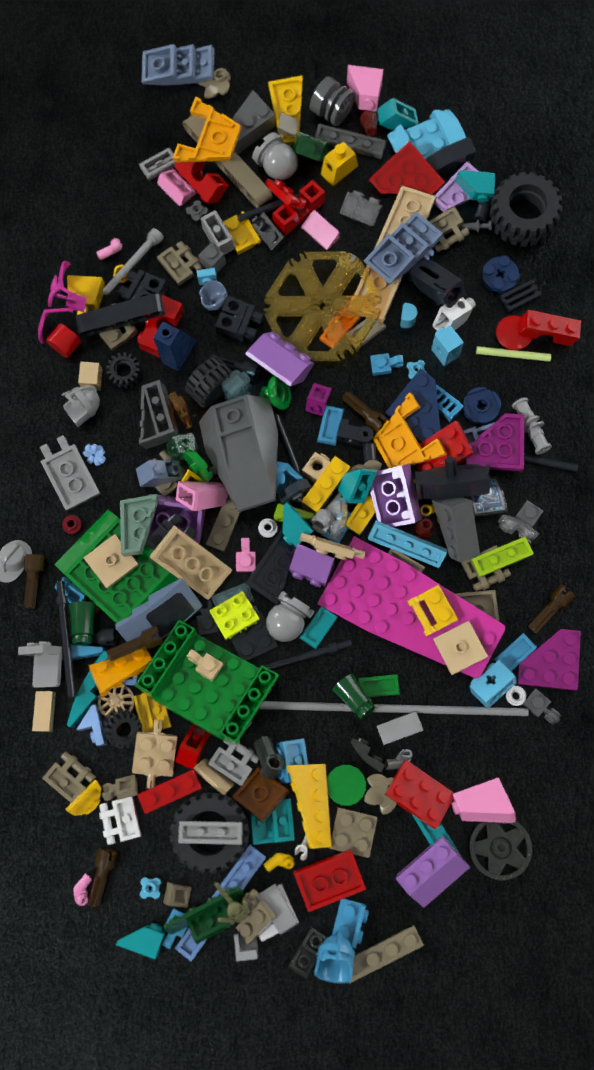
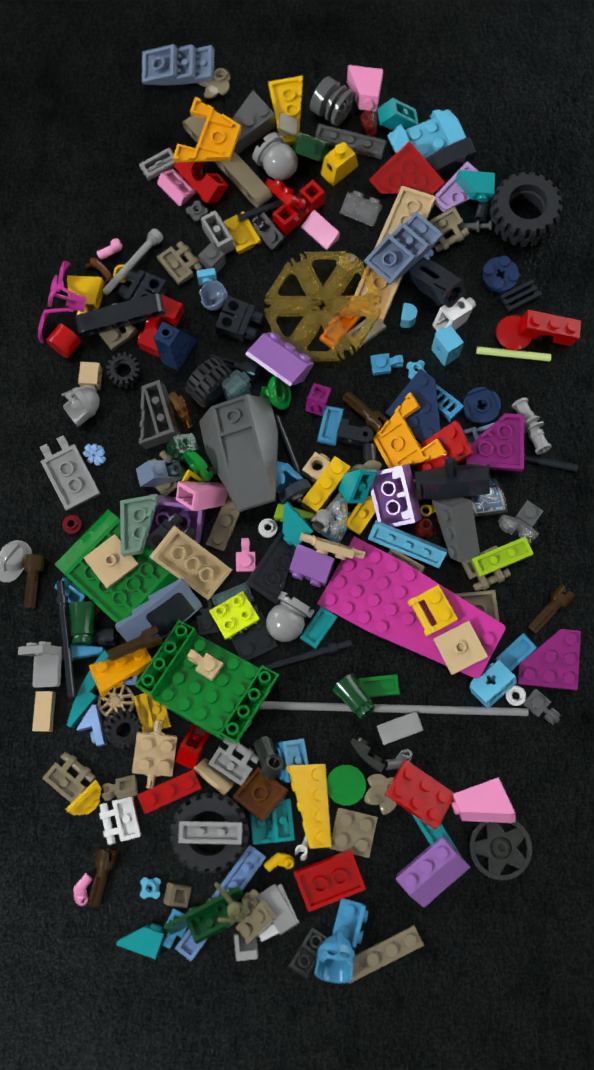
none -> reddish brown piece [85,257,119,288]

